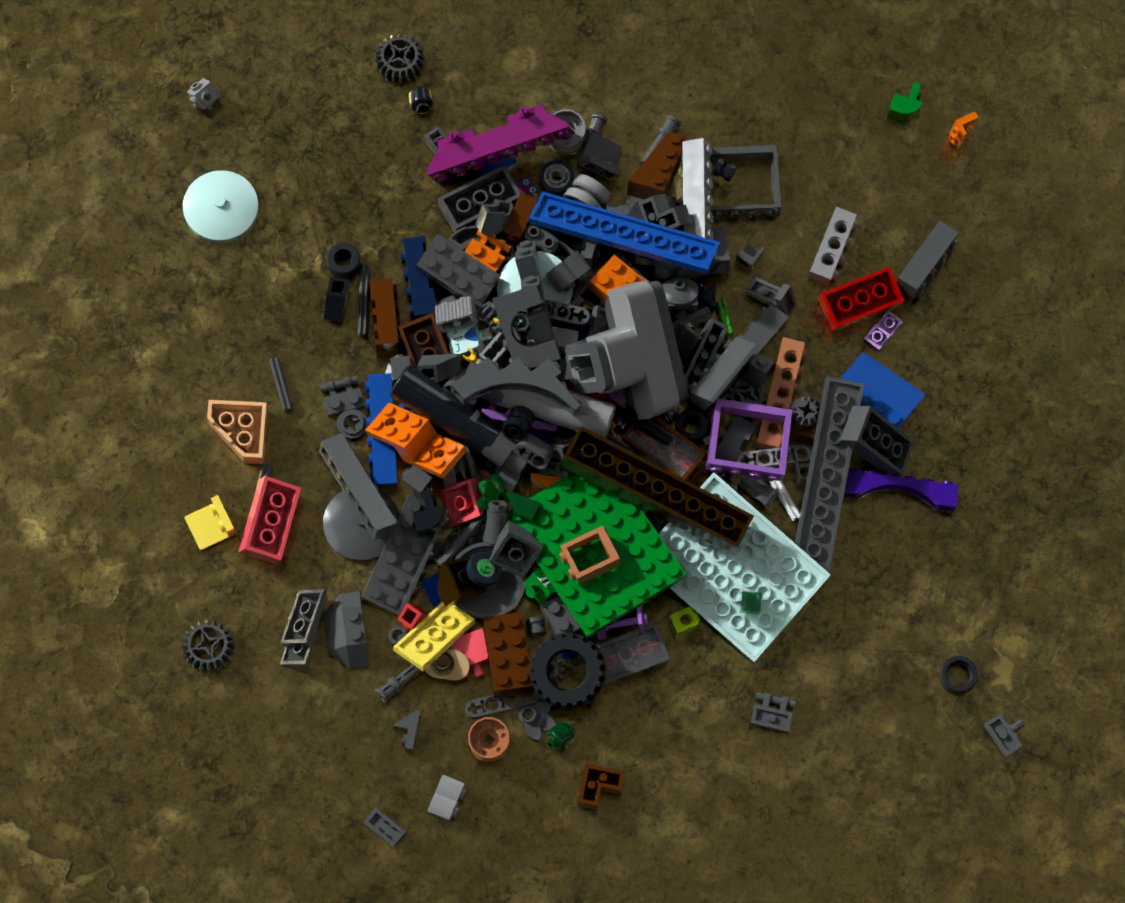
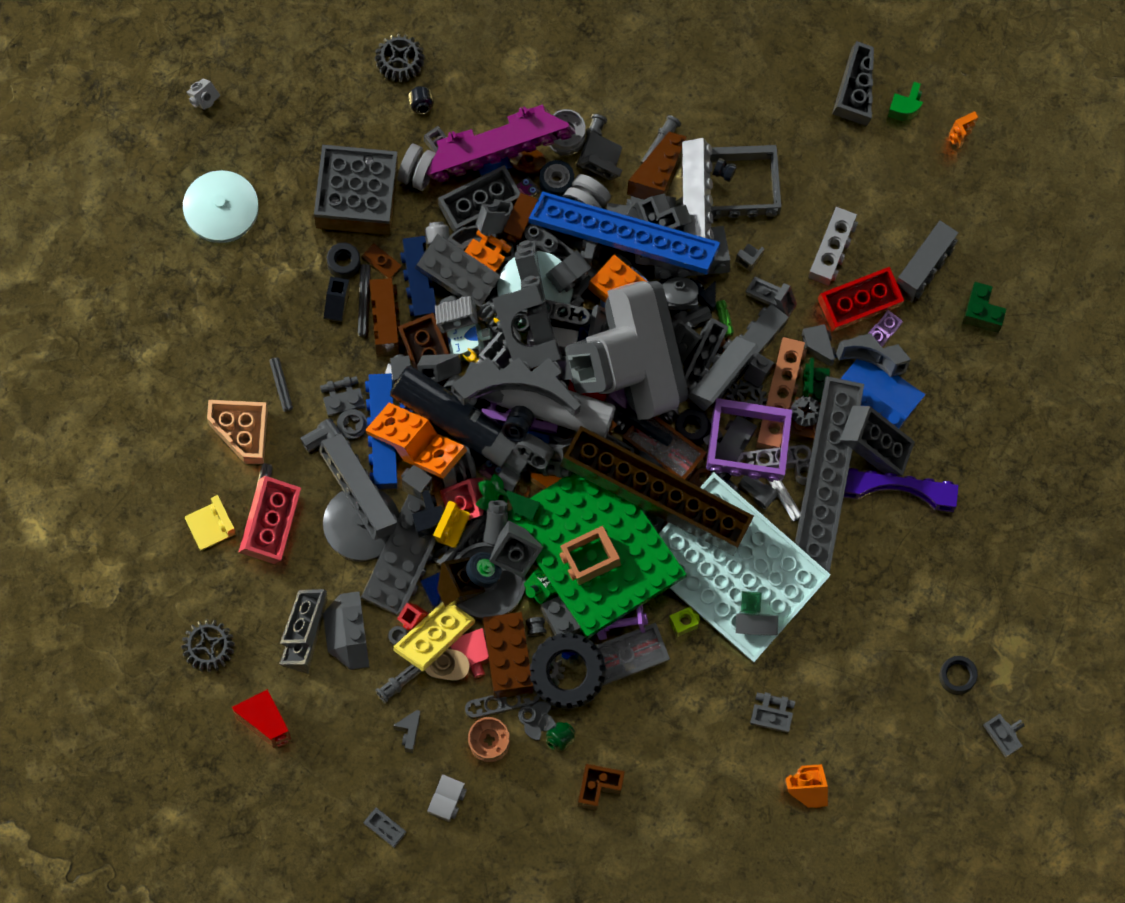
none -> red slope [232,689,291,748]
none -> dark grey piece [300,418,341,453]
none -> dark grey piece [314,145,398,235]
none -> reddish brown plate [361,243,402,279]
none -> light grey wheel [397,143,436,191]
none -> light grey head [425,222,450,245]
none -> yellow bracket [433,501,470,548]
none -> reddish brown dish [509,149,546,173]
none -> dark grey slope [735,613,778,635]
none -> orange slope [786,764,828,808]
none -> dark grey slope [801,324,836,366]
none -> dark green bracket [802,358,830,403]
none -> dark grey wedge [832,41,874,126]
none -> dark grey arch [835,333,911,377]
none -> dark green brick [962,282,1006,333]

